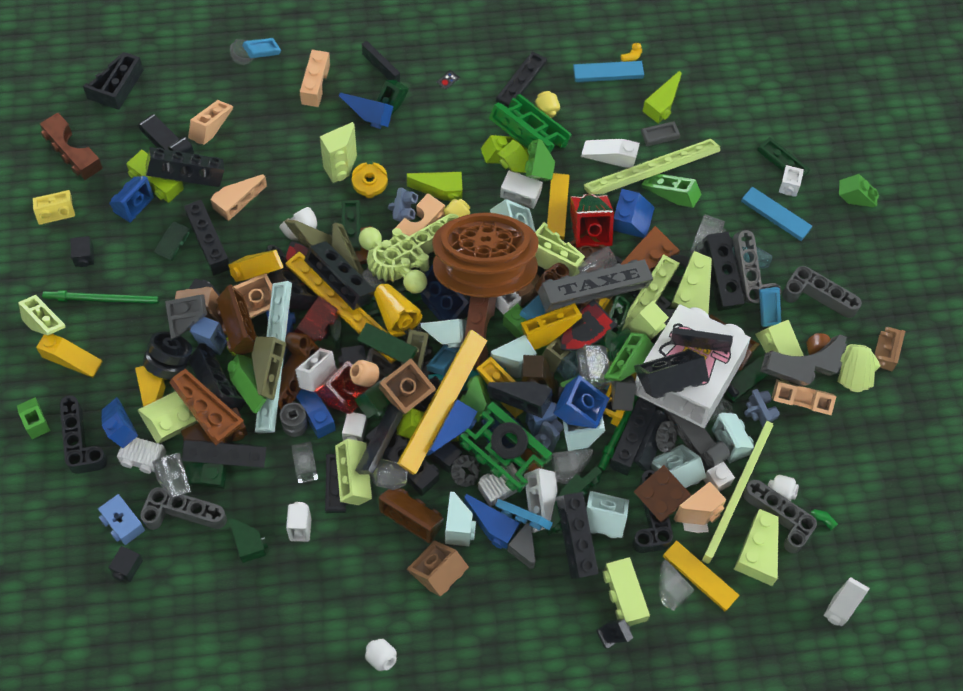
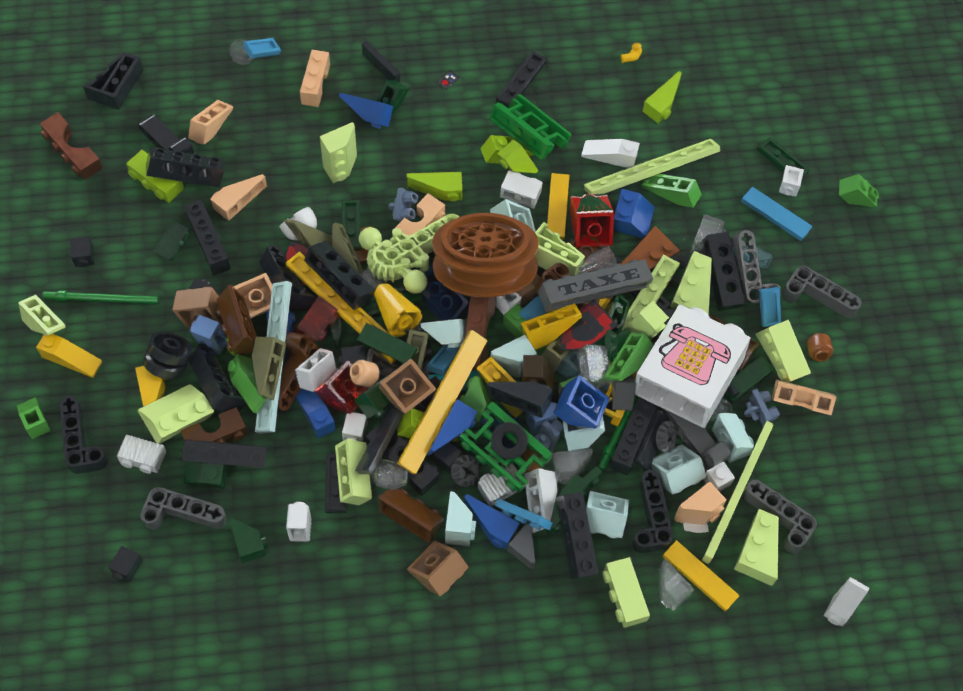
light yellow bracket [33,190,75,225] -> none
medium blue brick [98,494,145,545] -> none
blue slope [102,397,138,448] -> none
blue slope [110,176,154,223] -> none
clear slope [152,453,191,498] -> none
dark grey wing [165,295,207,339] -> none
dark orange wing [170,369,244,446] -> none
yellow slope [228,250,283,282] -> none
dark grey wheel [280,402,308,437] -> none
clear slope [291,442,318,483] -> none
yellow plate [352,163,388,198] -> none
white head [365,639,397,671] -> none
light yellow head [443,199,470,217] -> none
bright green slope [525,139,555,181] -> none
light yellow head [535,91,560,118] -> none
dark azure tile [573,61,644,82] -> none
black bracket [596,619,633,648] -> none
black slope [634,349,709,398] -> none
reddish brown plate [634,465,692,523] -> none
dark grey tile [641,121,680,146] -> none
black tile [670,327,733,353] -> none
dark grey arch [760,335,847,386] -> none
white head [768,475,799,501] -> none
green arm [810,509,838,530] -> none
yellowish green hair [838,344,880,392] -> none
medium nougat hinge [874,327,905,371] -> none

